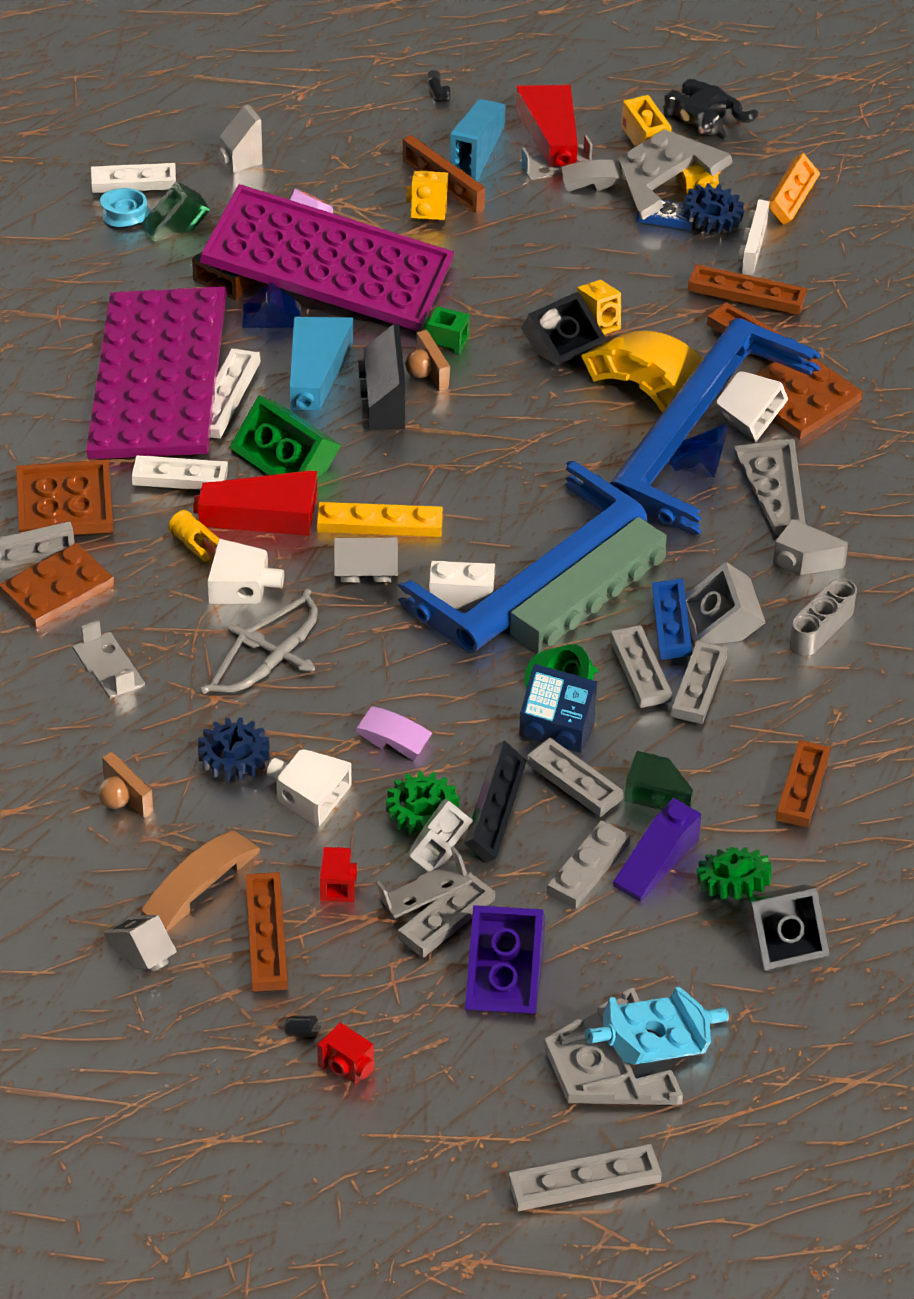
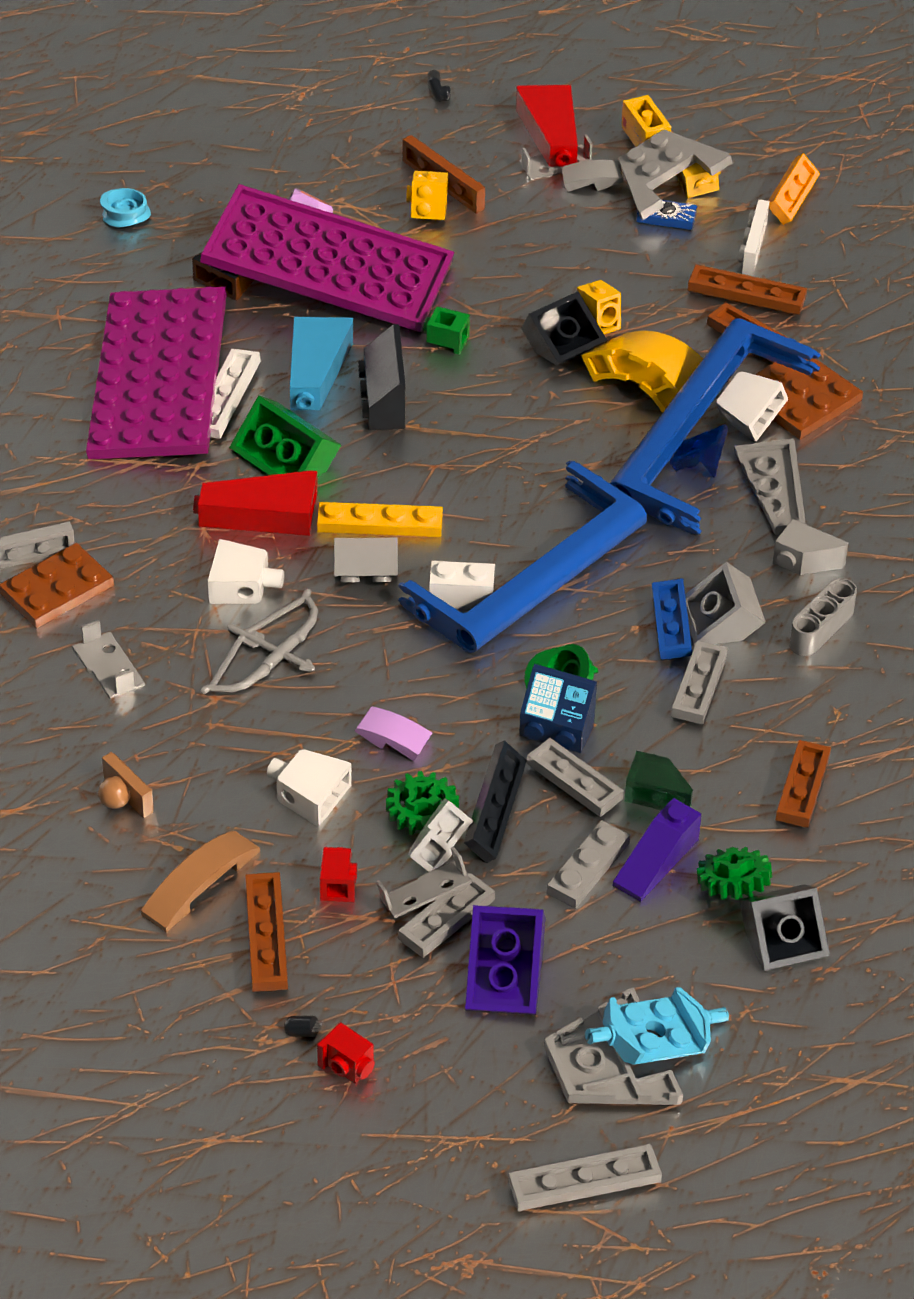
dark orange plate [16,460,114,535] -> none
white plate [91,163,176,193] -> none
slope [104,915,177,972] -> none
white plate [132,455,228,490] -> none
clear green slope [142,181,211,241] -> none
yellow hinge [168,510,219,563] -> none
dark blue gear [198,717,270,781] -> none
light grey slope [218,104,263,174] -> none
clear blue slope [242,282,301,328] -> none
medium nougat tile [405,330,450,391] -> none
dark azure slope [450,99,505,181] -> none
sand green brick [510,517,667,654] -> none
light grey plate [610,625,672,708] -> none
black animal [663,78,758,139] -> none
dark blue gear [682,183,745,234] -> none

